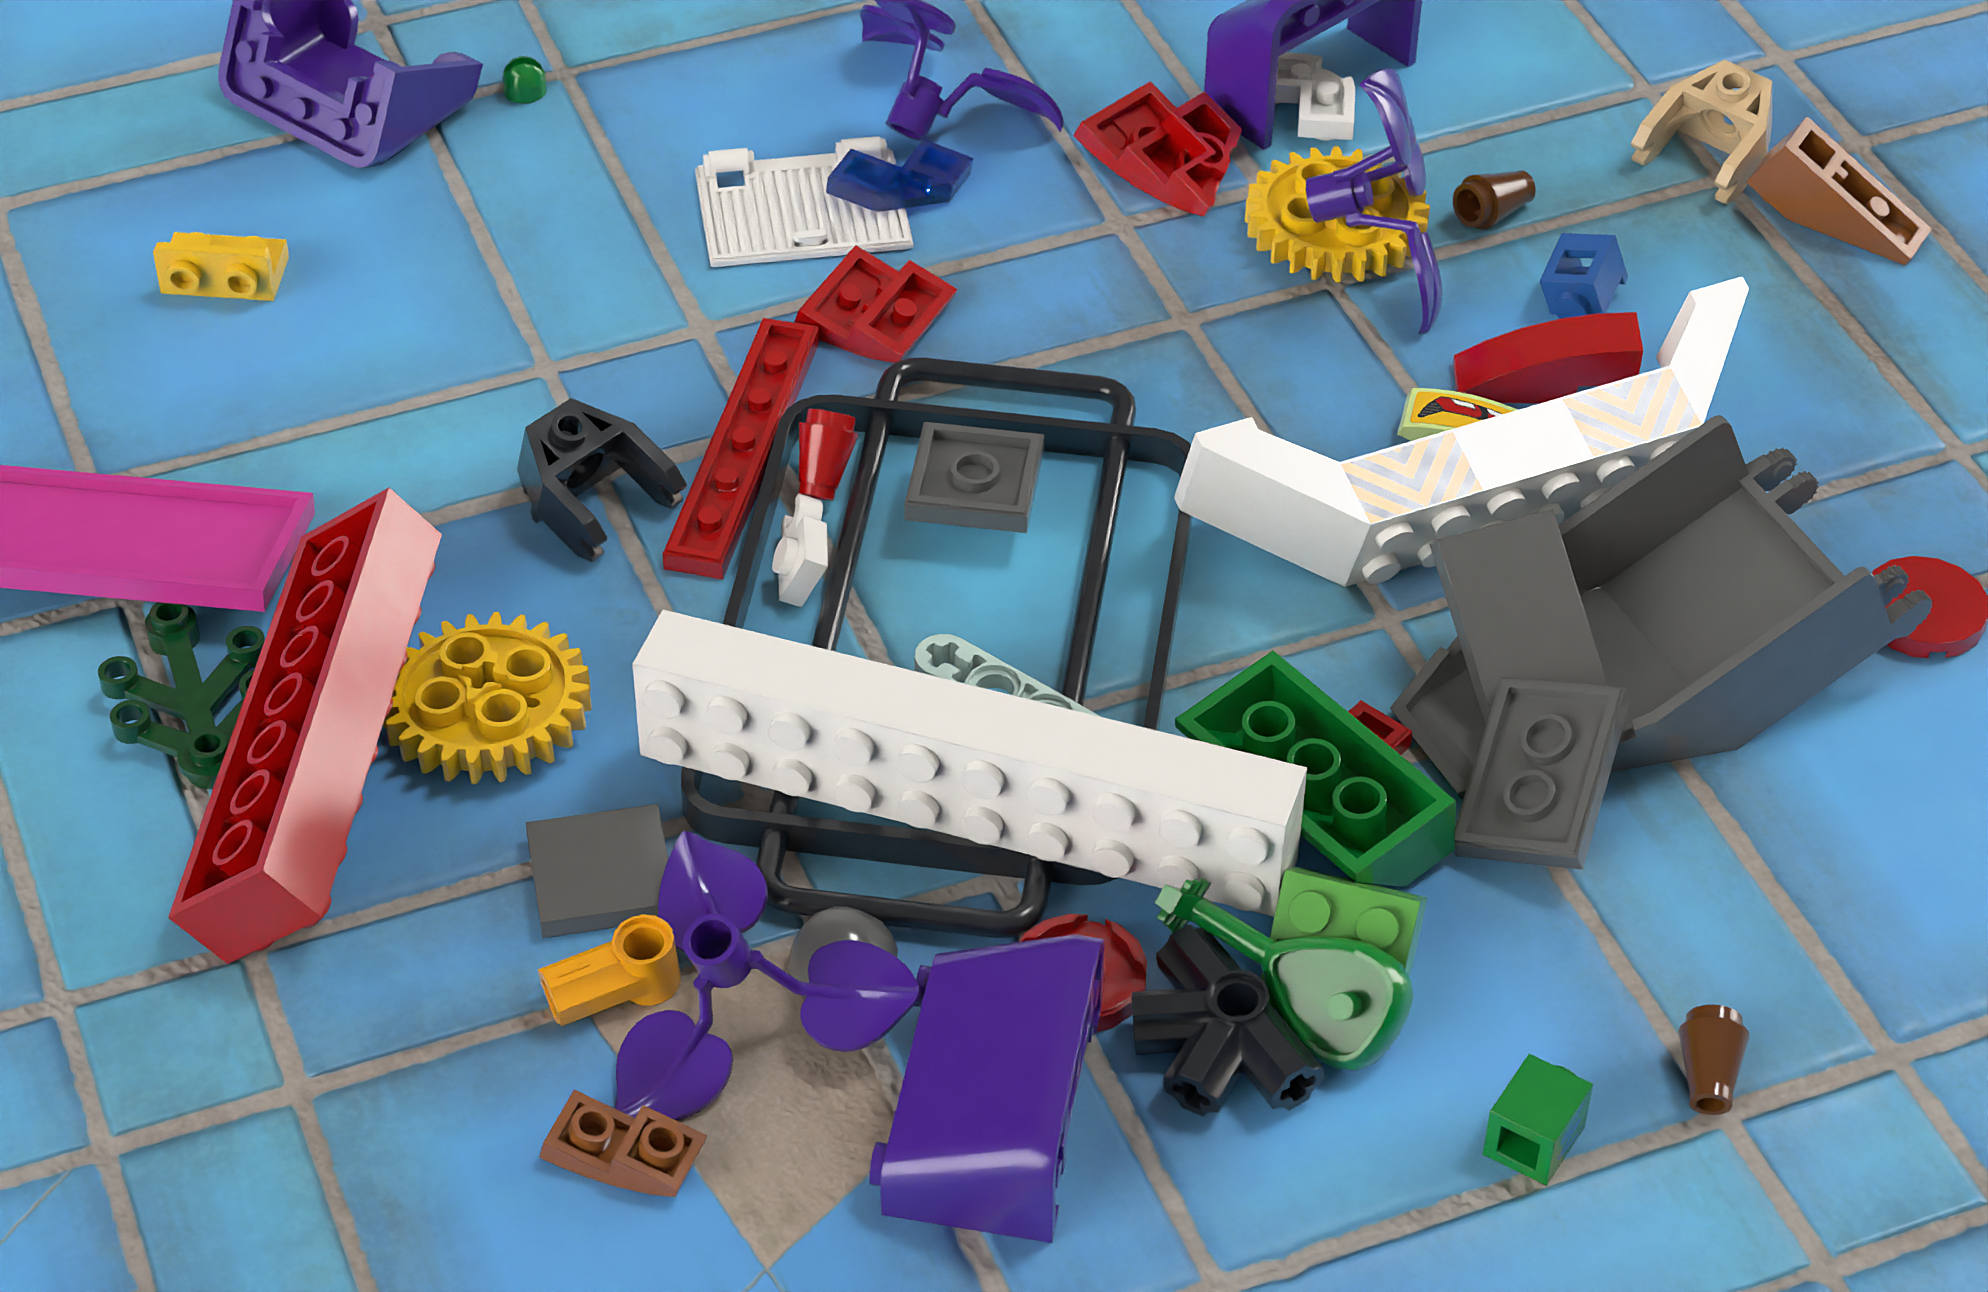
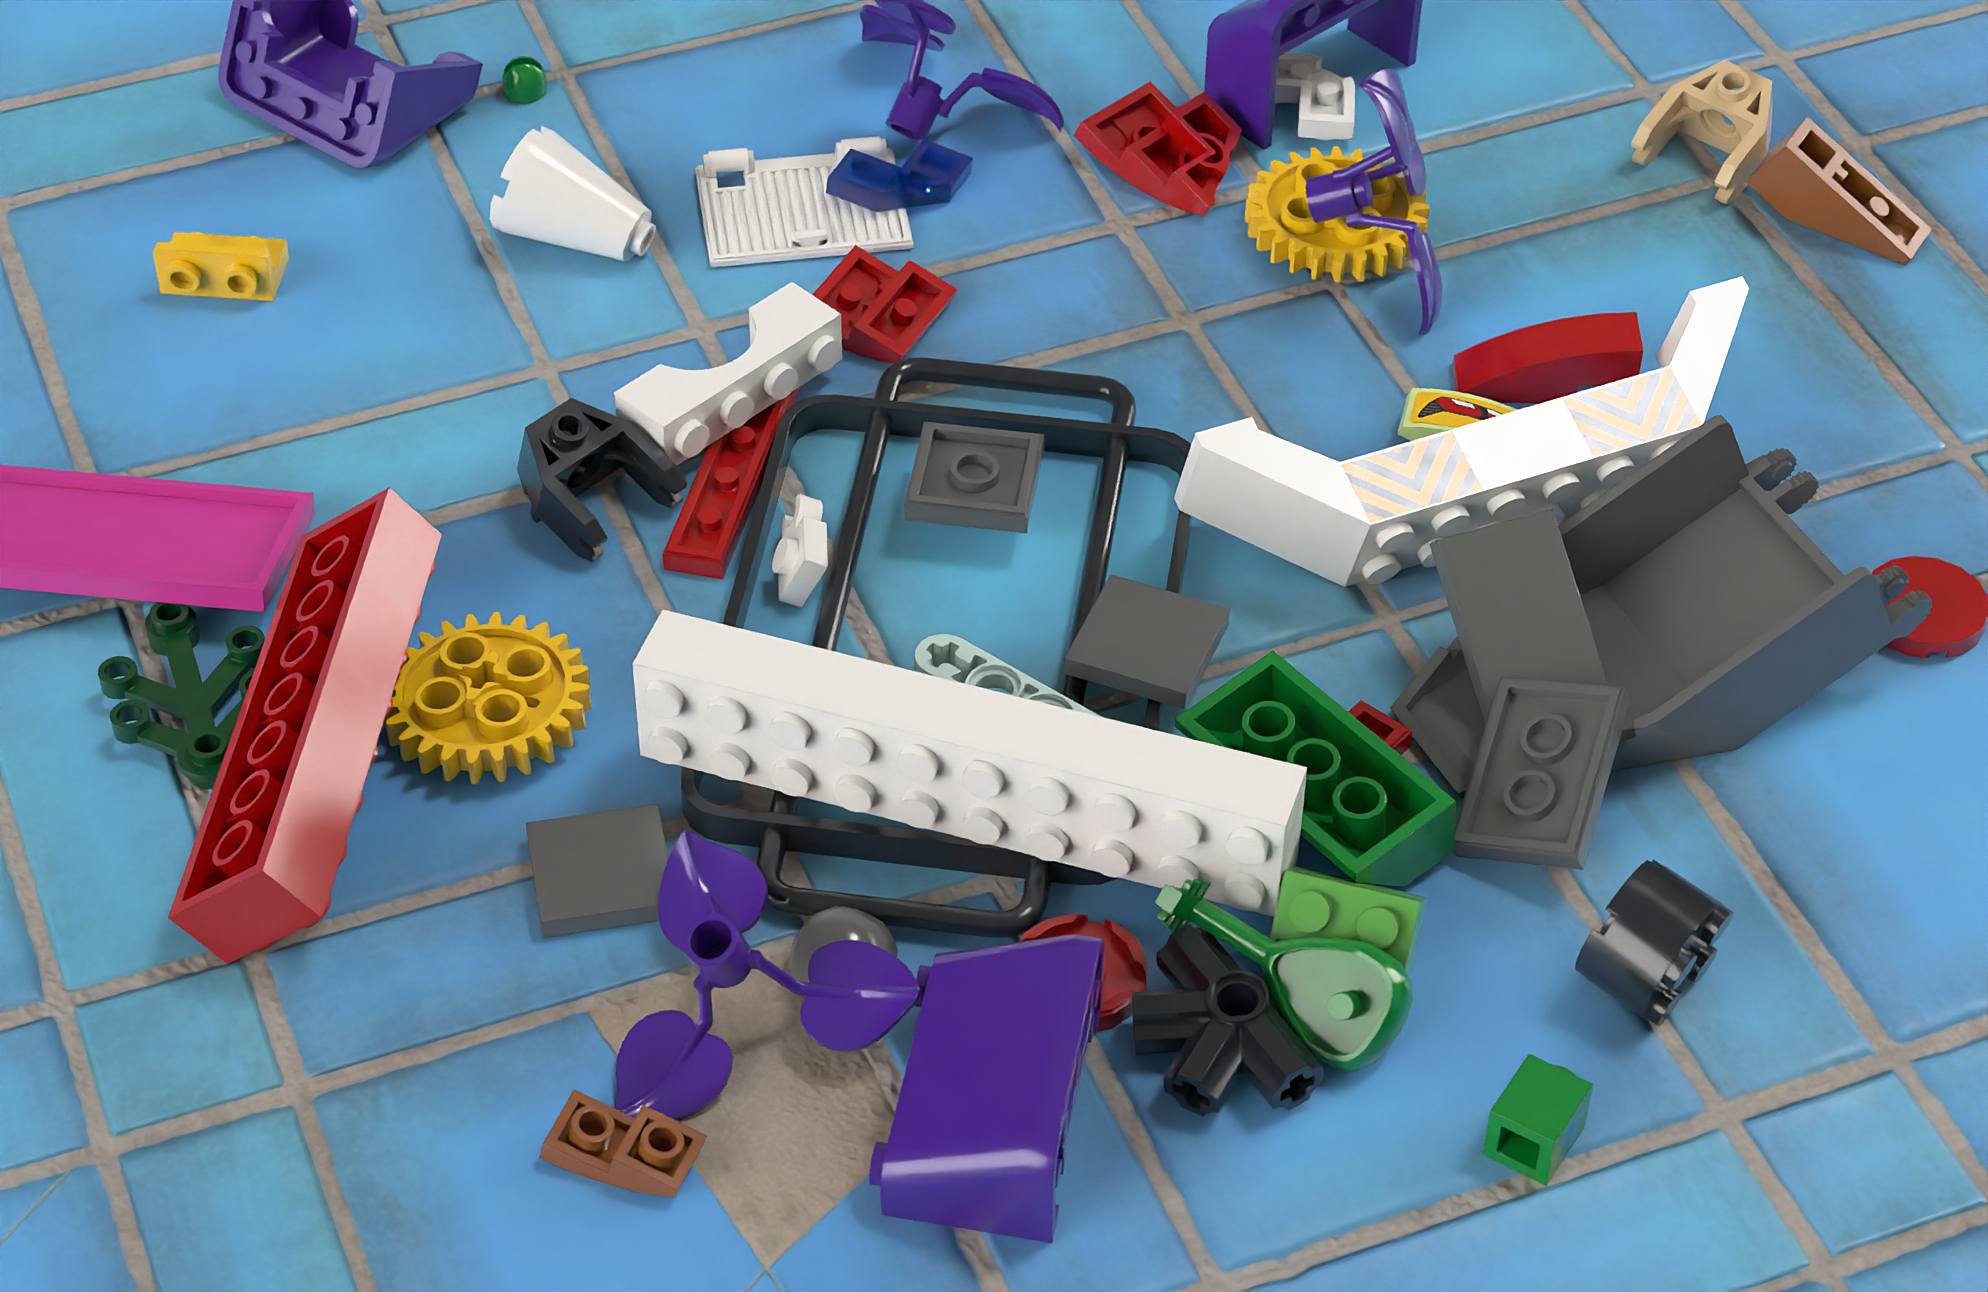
light orange piece [538,914,681,1026] -> none
red cone [798,409,859,501] -> none
reddish brown cone [1452,170,1536,230] -> none
blue brick [1539,233,1628,319] -> none
reddish brown cone [1678,1004,1749,1115] -> none
none -> white cone [490,126,656,262]
none -> white arch [614,282,842,466]
none -> dark grey tile [1064,574,1230,709]
none -> black brick [1575,859,1734,1027]

